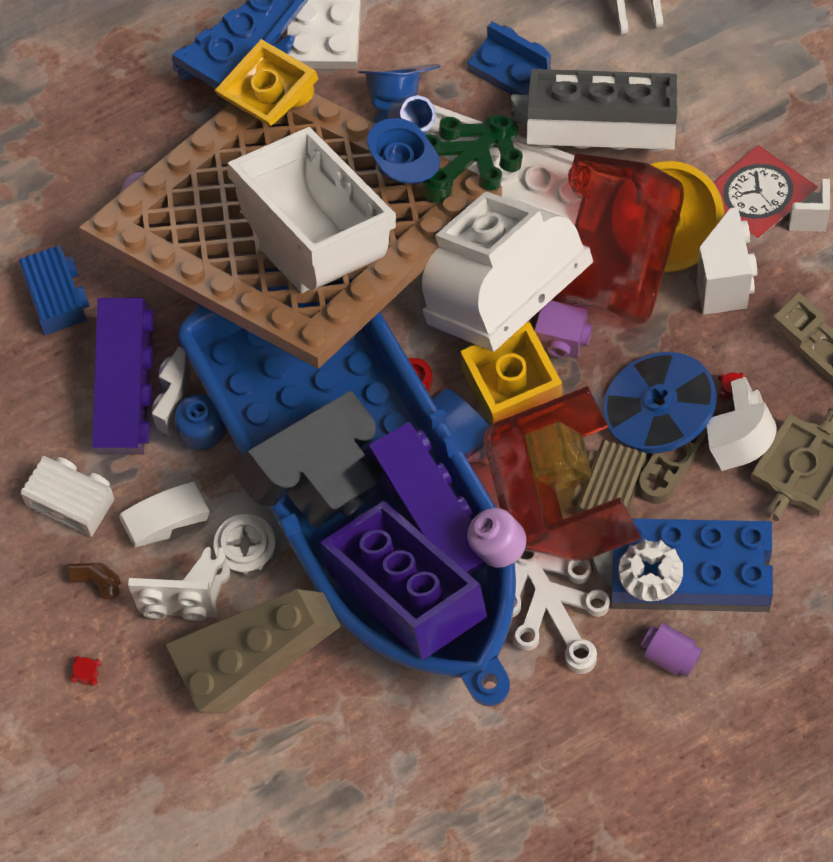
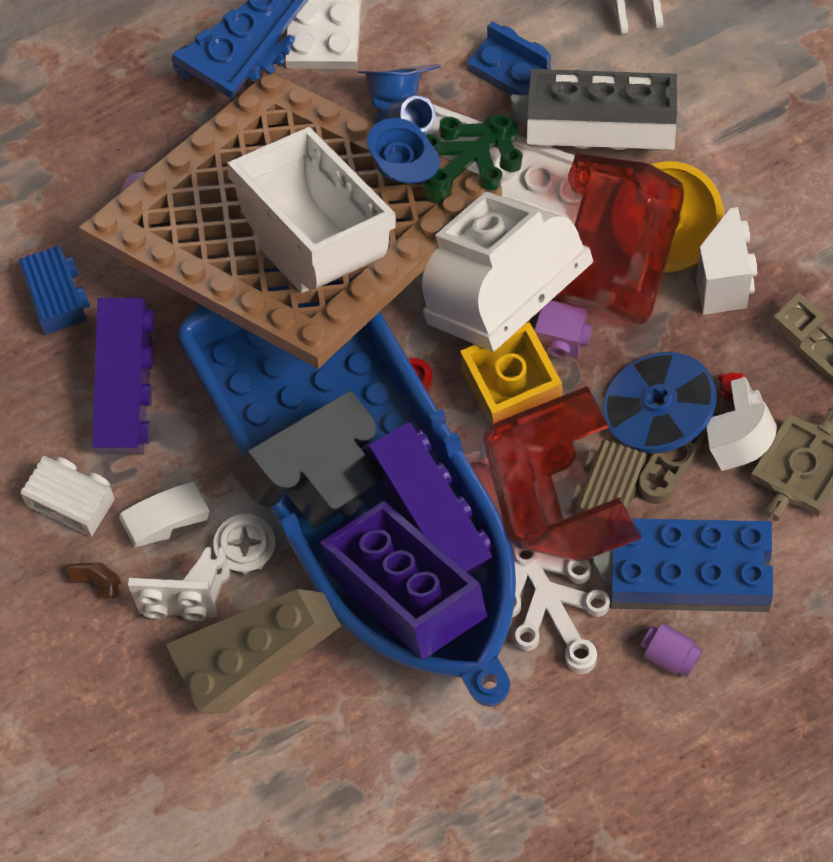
red piece [69,656,102,686] -> none
white slope [152,347,190,436] -> none
blue head [175,394,226,450] -> none
yellow slope [215,39,318,127] -> none
blue slope [432,388,496,459] -> none
lavender head [467,508,527,568] -> none
clear yellow head [525,422,592,491] -> none
white gear [619,538,683,601] -> none
sticker [713,145,818,239] -> none
white panel [789,178,830,232] -> none

